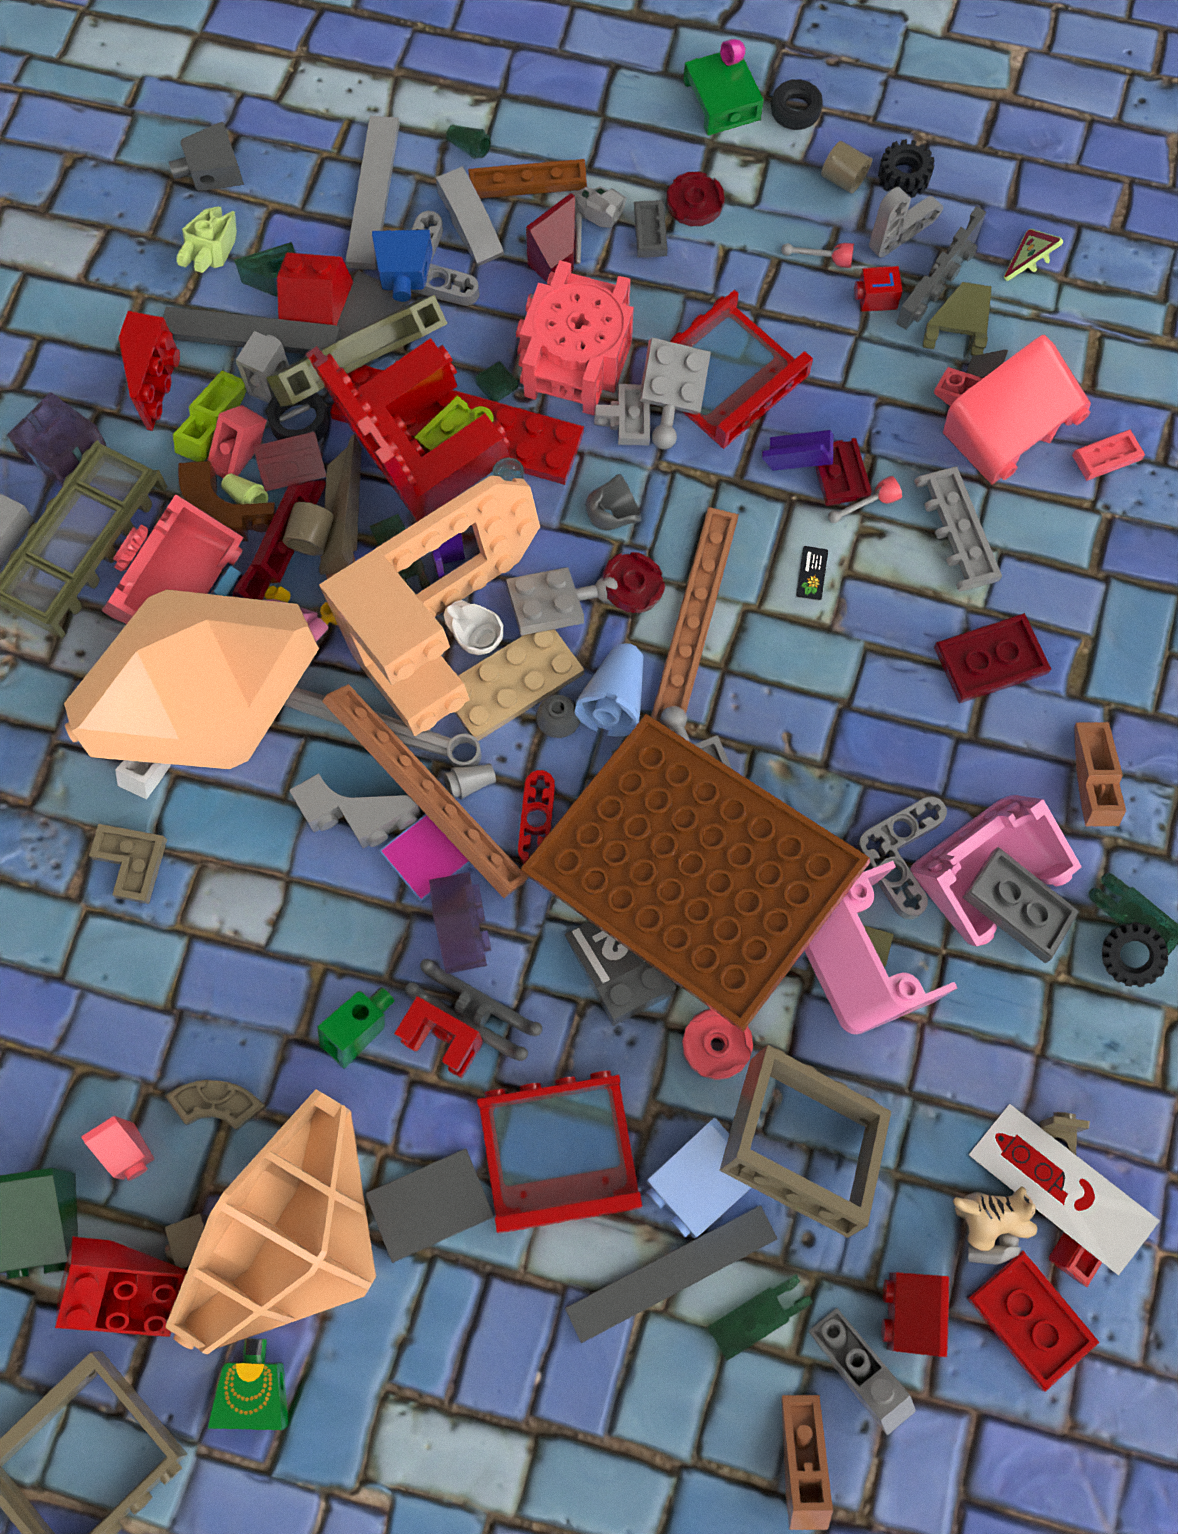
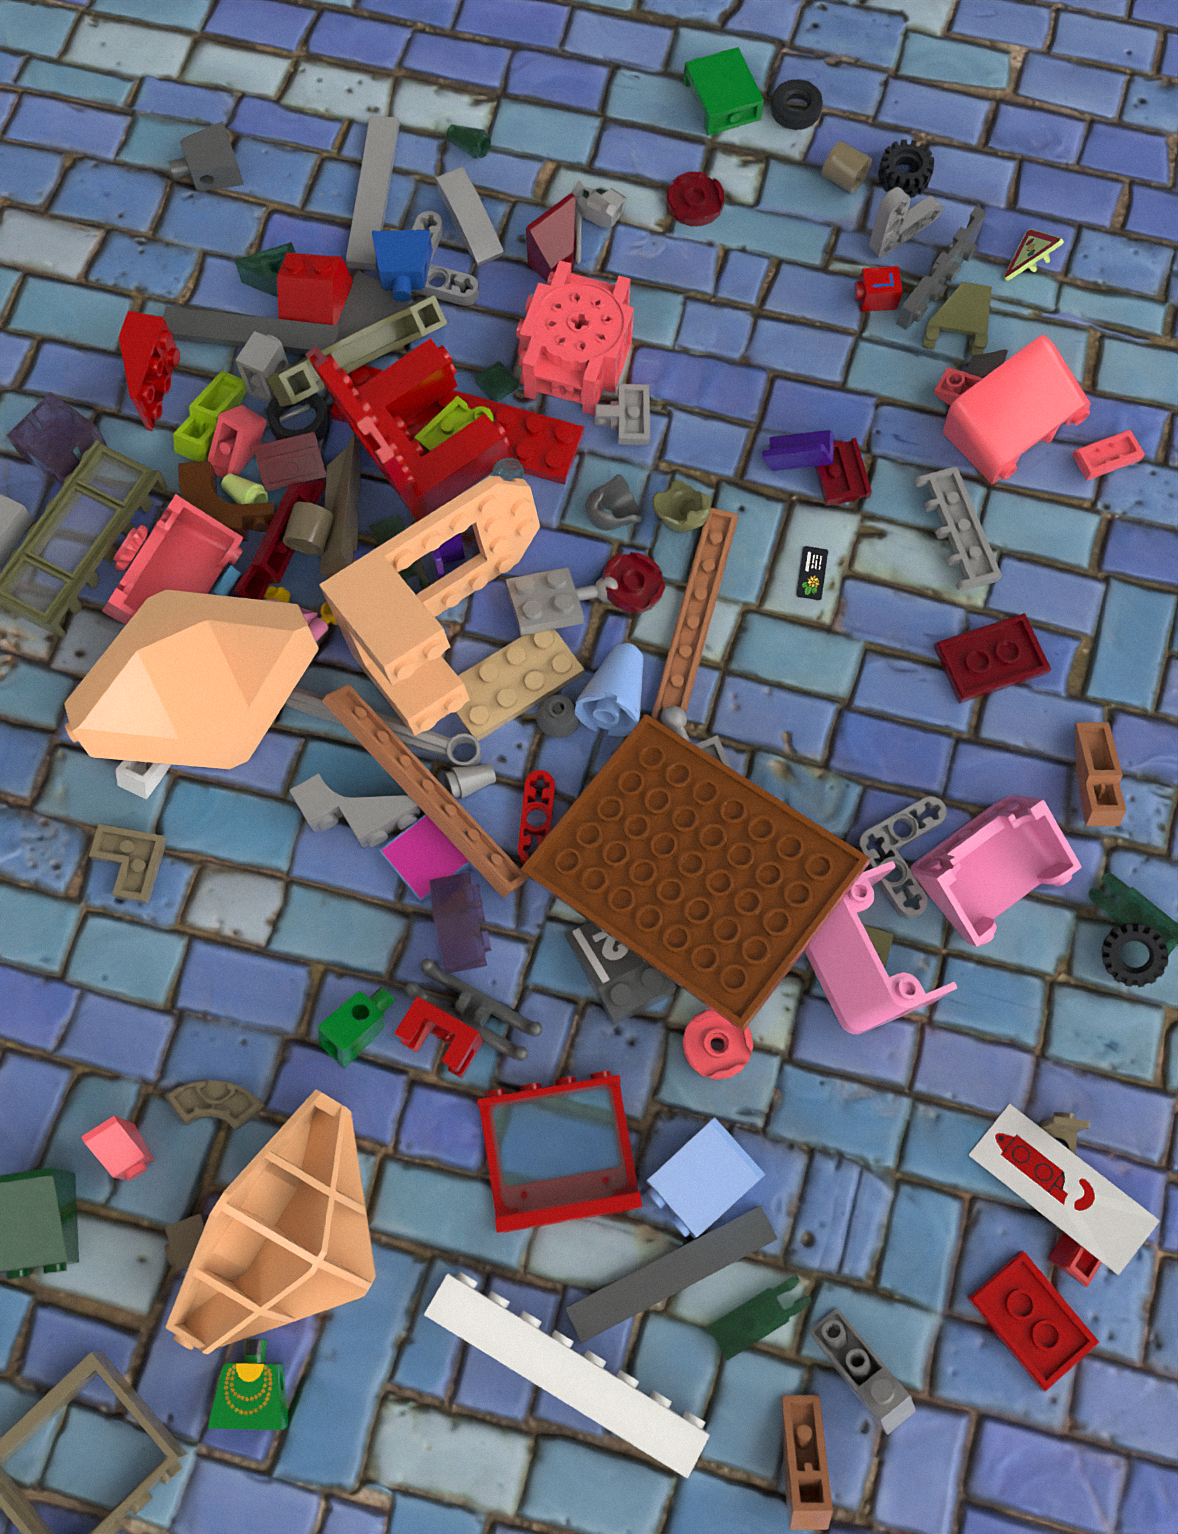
red slope [55,1236,187,1337] -> none
yellowish green hinge [177,206,237,273] -> none
dark grey tile [365,1148,494,1263] -> none
white hair [444,600,504,656] -> none
dark orange tile [468,159,587,199] -> none
dark grey plate [634,200,667,258] -> none
light grey plate [639,337,711,450] -> none
panel [670,289,813,449] -> none
dark tan window [719,1045,891,1238] -> none
dark pink hinge [720,39,746,66] -> none
hinge [781,243,854,268] -> none
hinge [828,476,902,523] -> none
red slope [881,1272,949,1357] -> none
tan animal [953,1187,1038,1251] -> none
dark grey tile [962,847,1079,963] -> none
light grey arm [968,1233,1021,1265] -> none
none -> white brick [424,1271,710,1479]
none -> olive hair [652,480,712,533]

